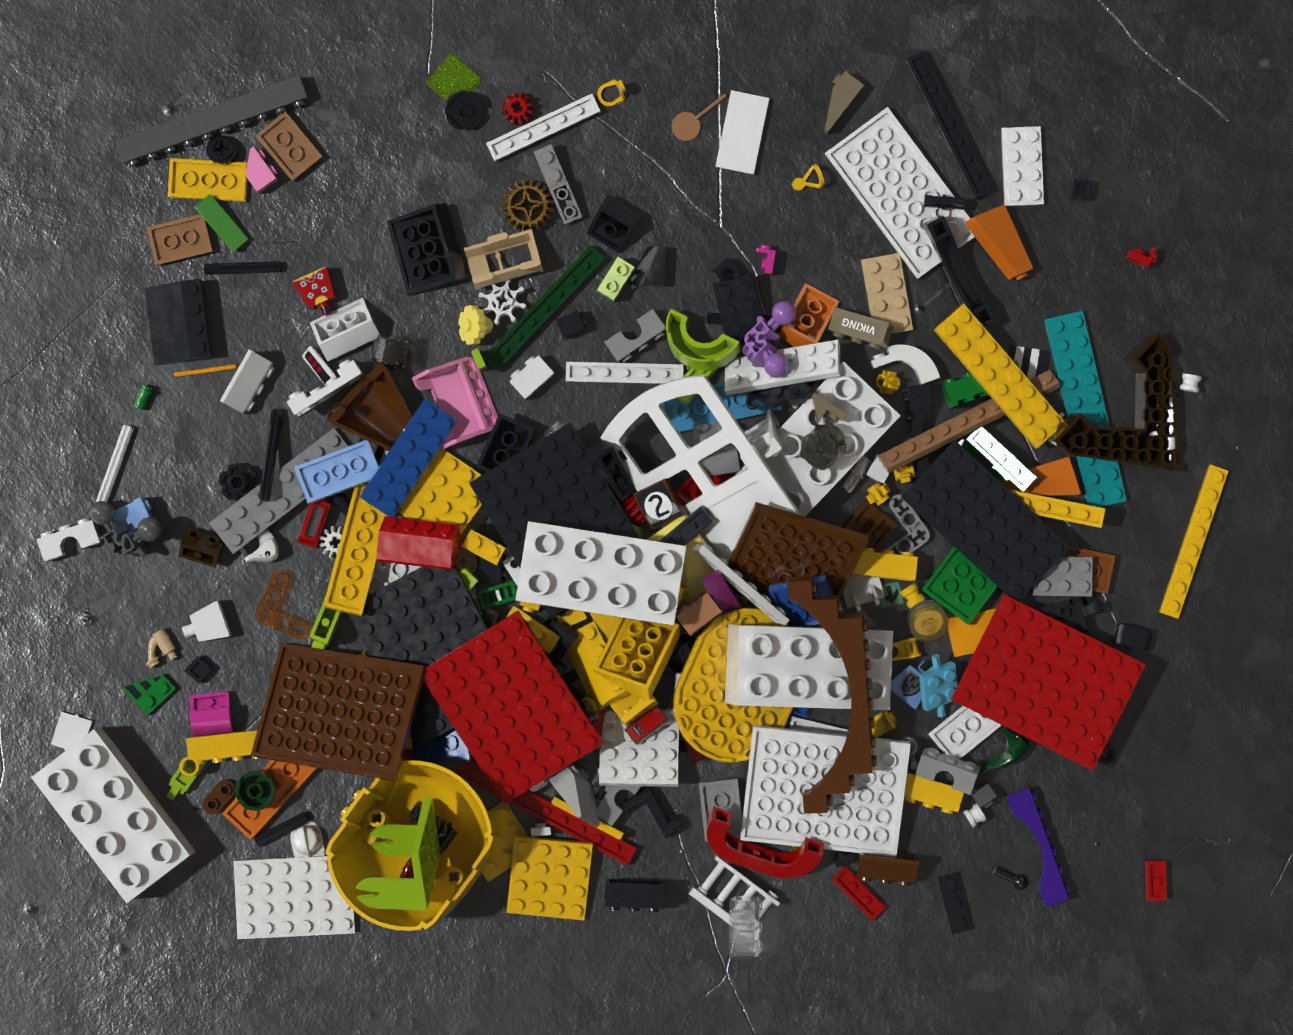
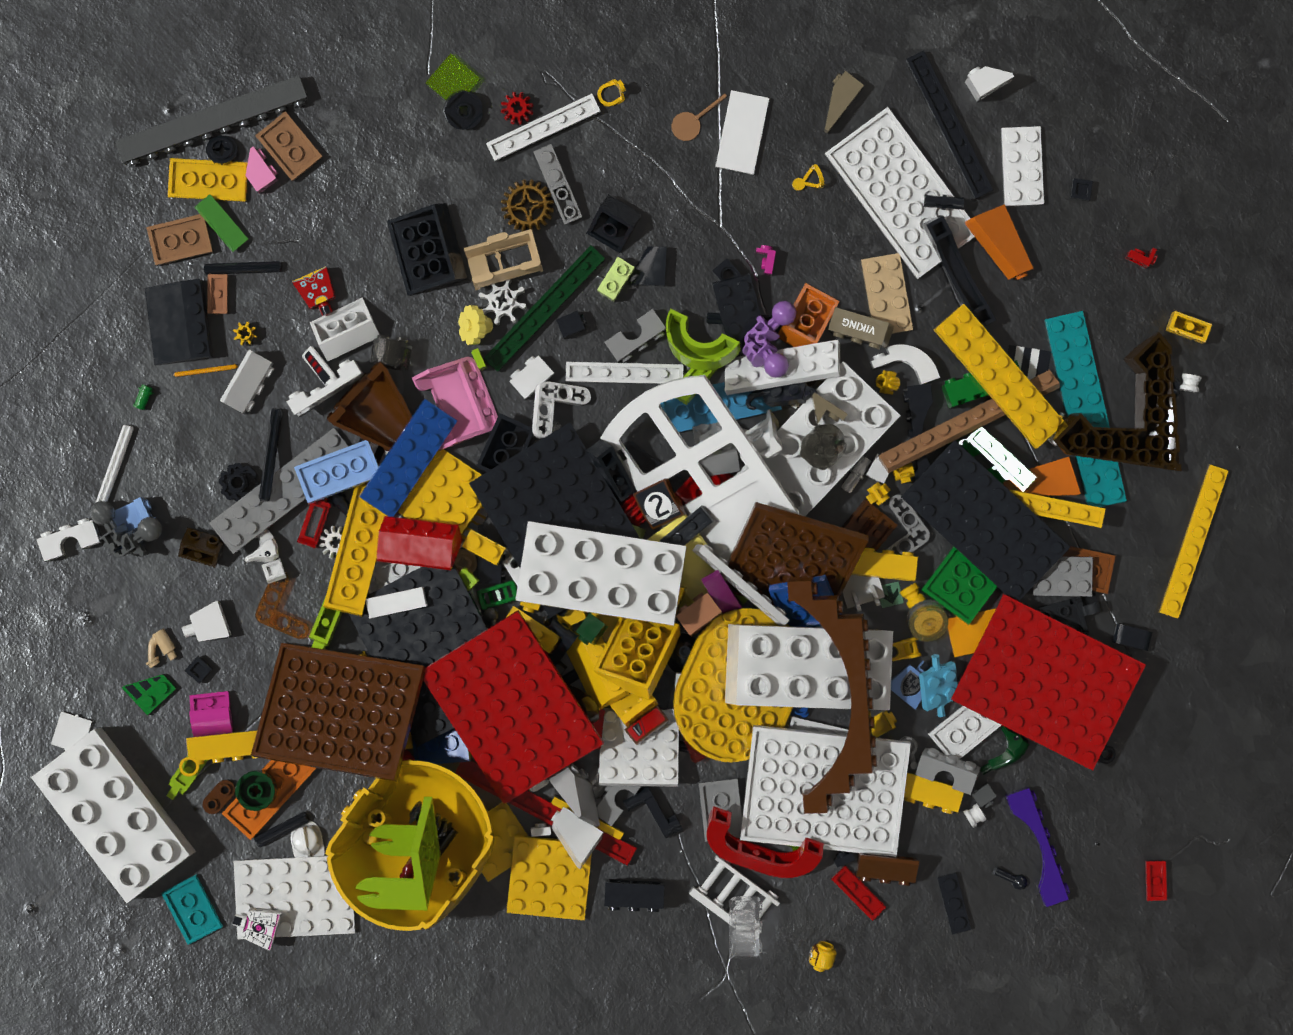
none -> teal tile [161,874,223,945]
none -> nougat plate [207,274,228,314]
none -> yellow gear [233,322,257,346]
none -> torso [233,908,282,950]
none -> white tile [262,559,287,584]
none -> white tile [366,587,428,618]
none -> white beam [532,381,591,439]
none -> white slope [551,807,603,869]
none -> dark green brick [576,613,609,645]
none -> yellow head [809,941,837,972]
none -> white slope [965,66,1014,102]
none -> yellow brick [1165,311,1212,344]

